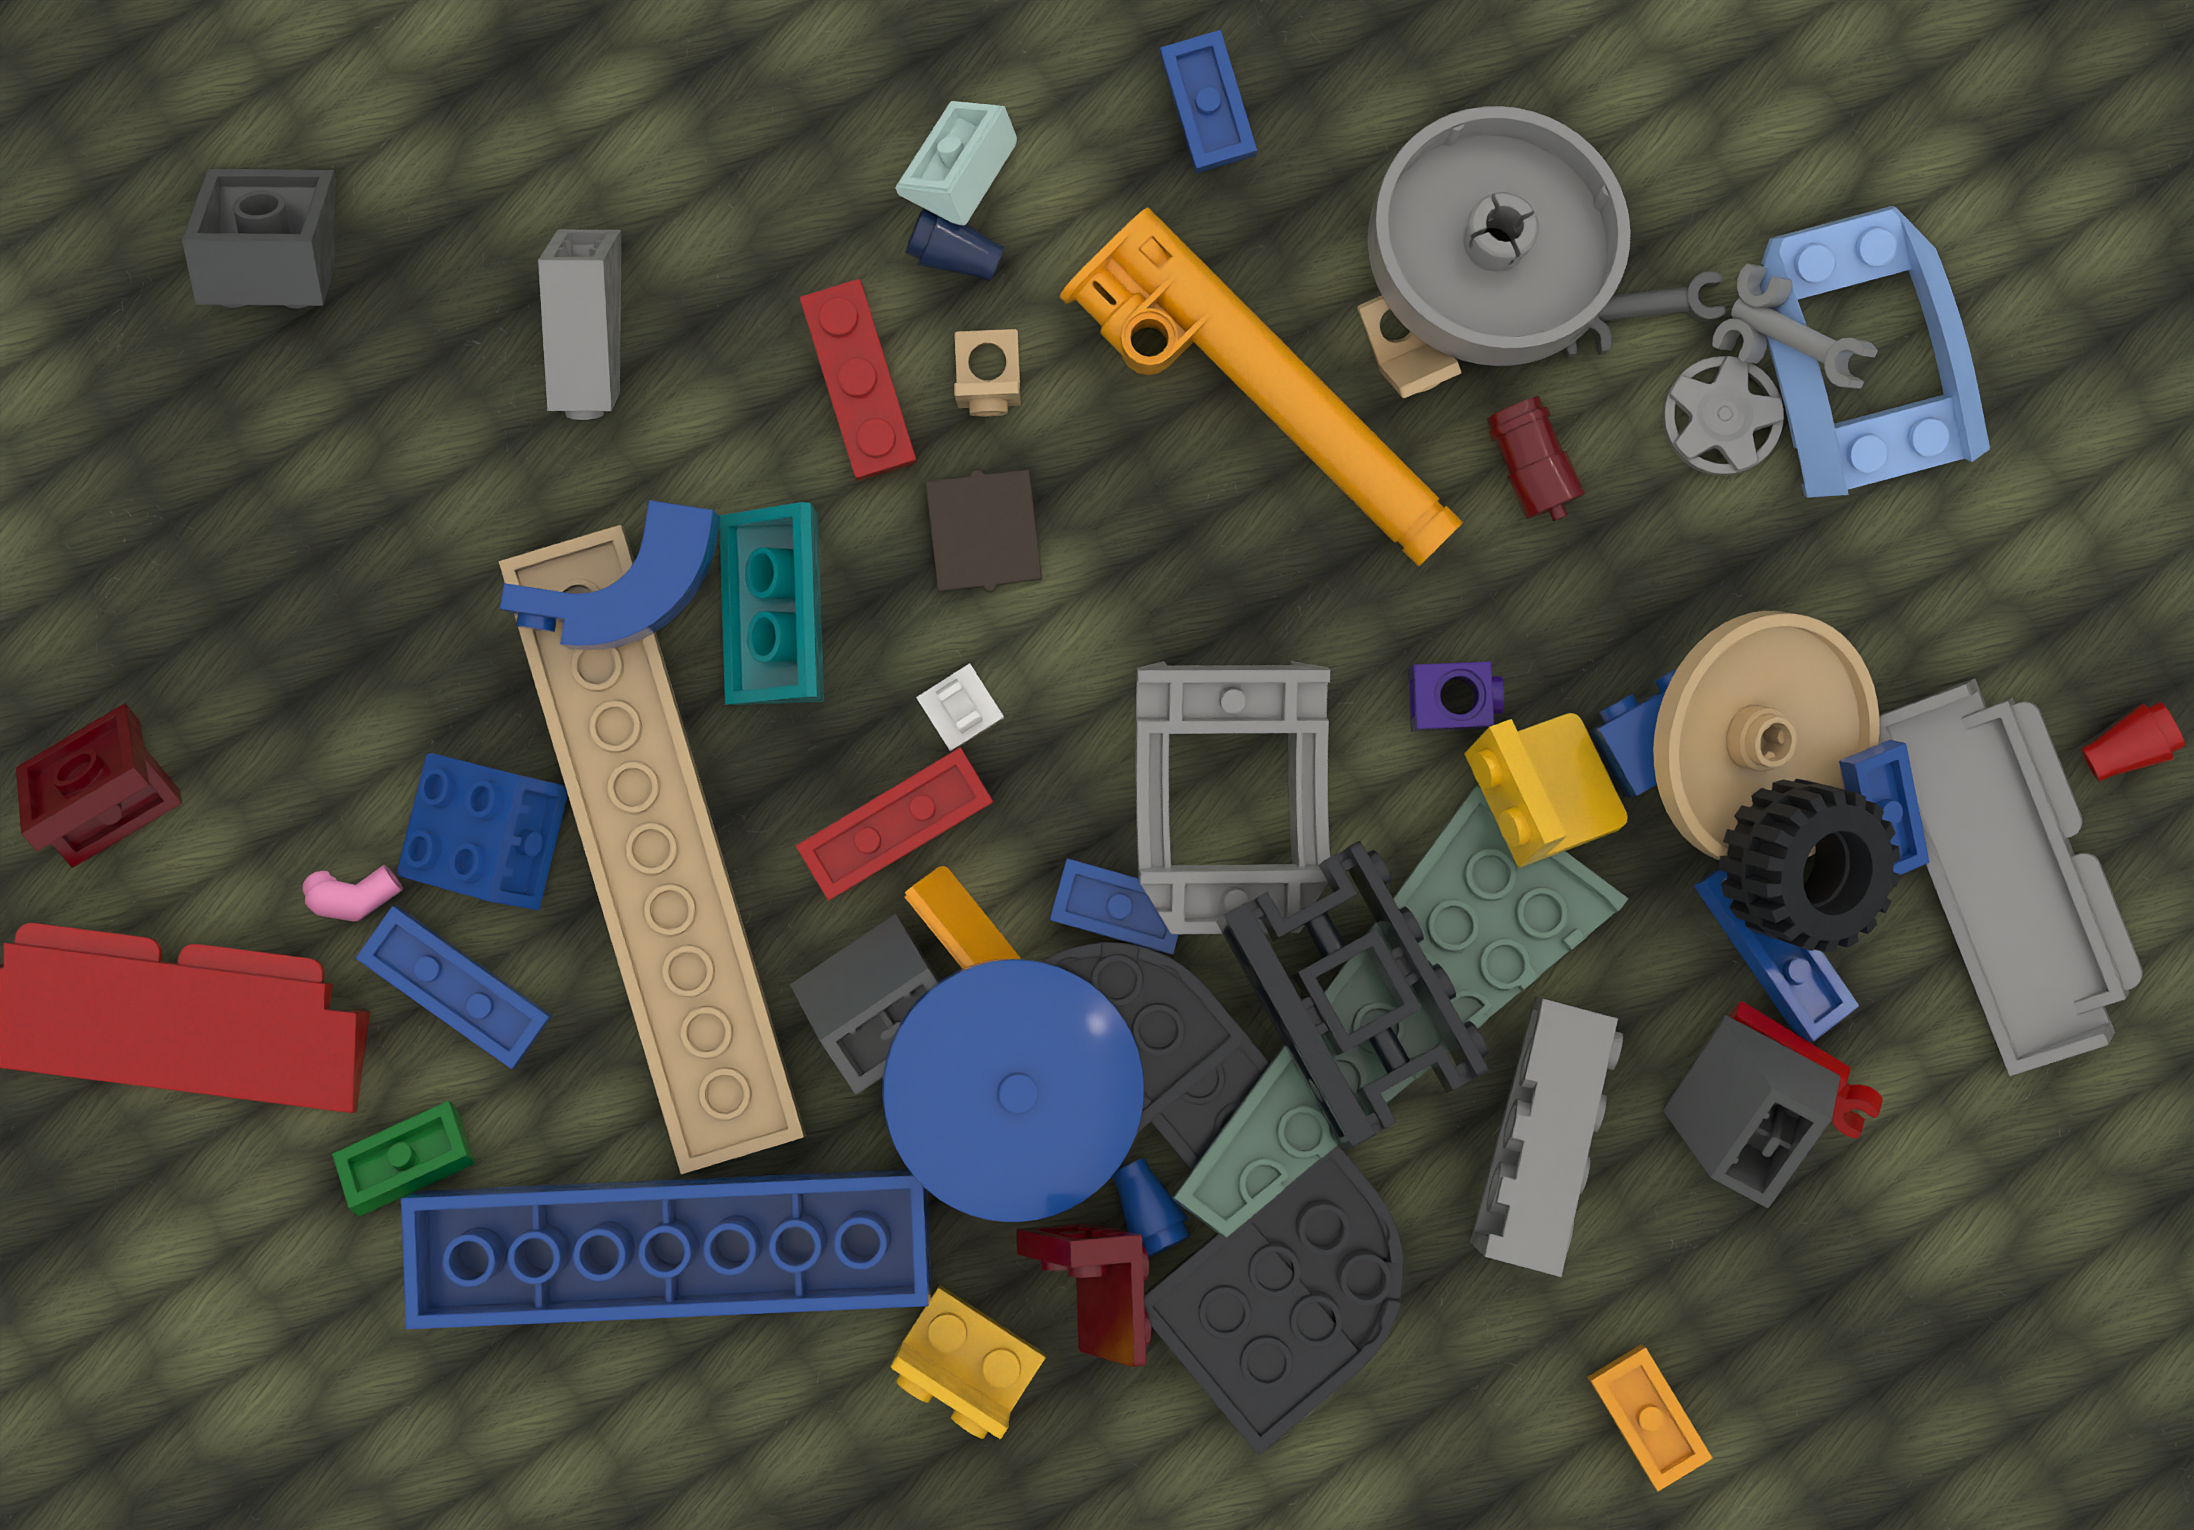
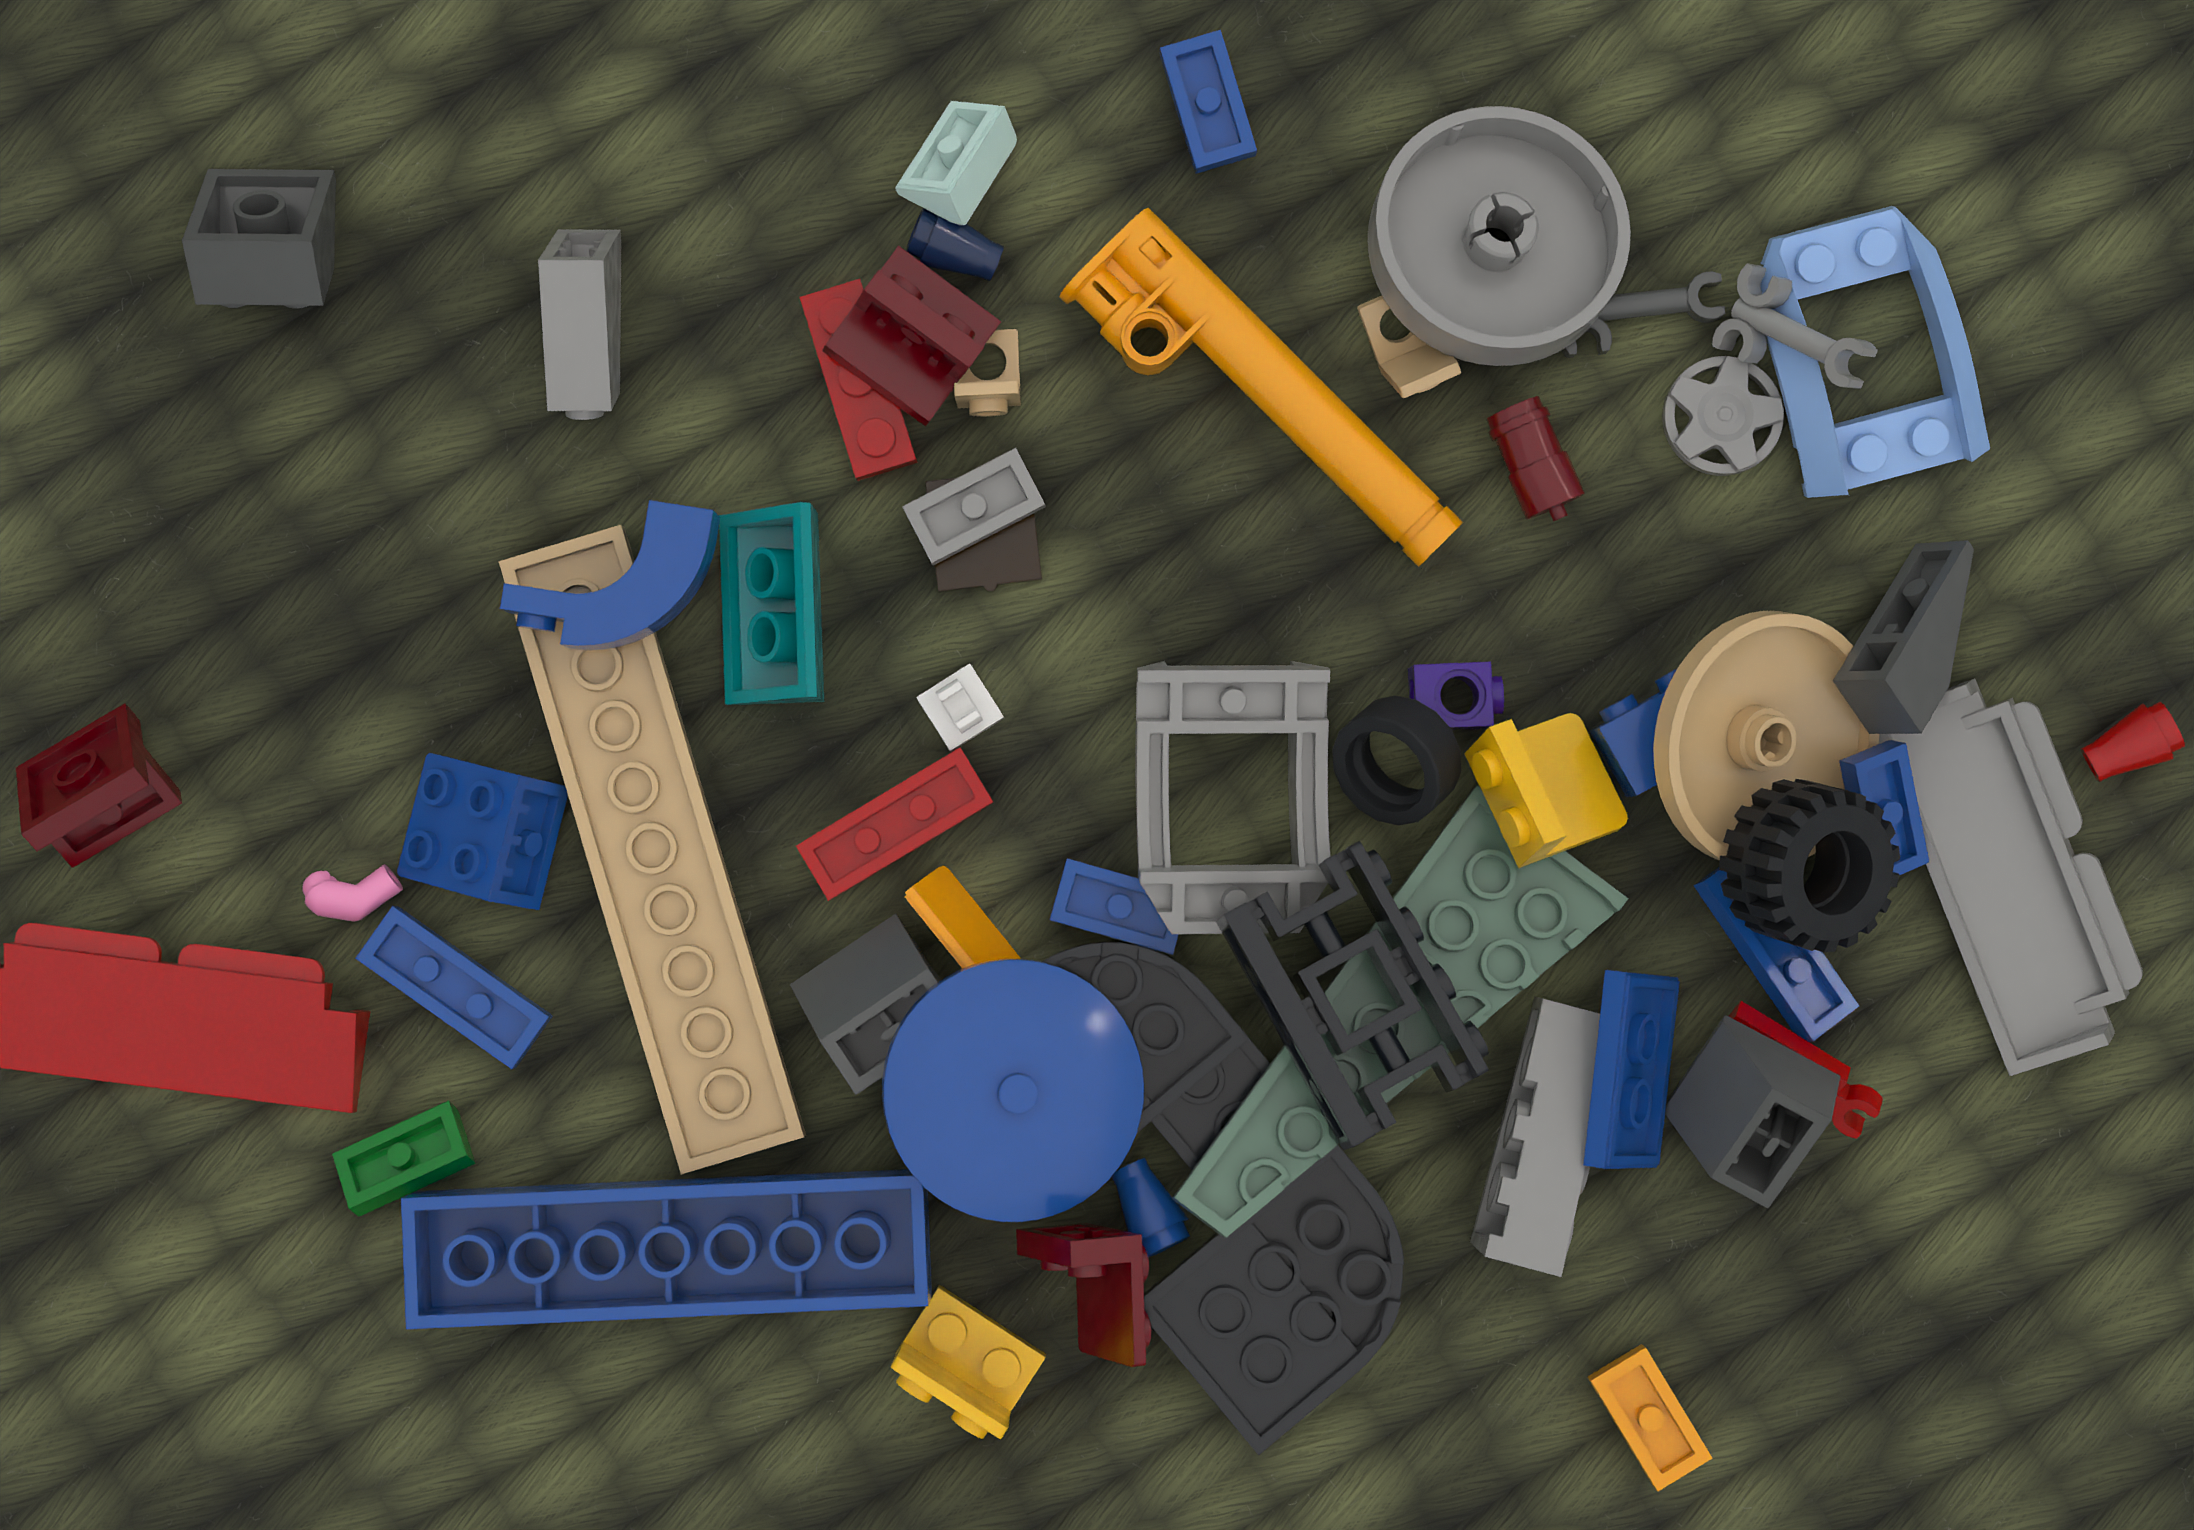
none -> dark red bracket [822,245,1001,427]
none -> light grey plate [902,448,1046,565]
none -> black tyre [1332,695,1462,826]
none -> blue tile [1583,970,1680,1169]
none -> dark grey slope [1833,540,1974,734]

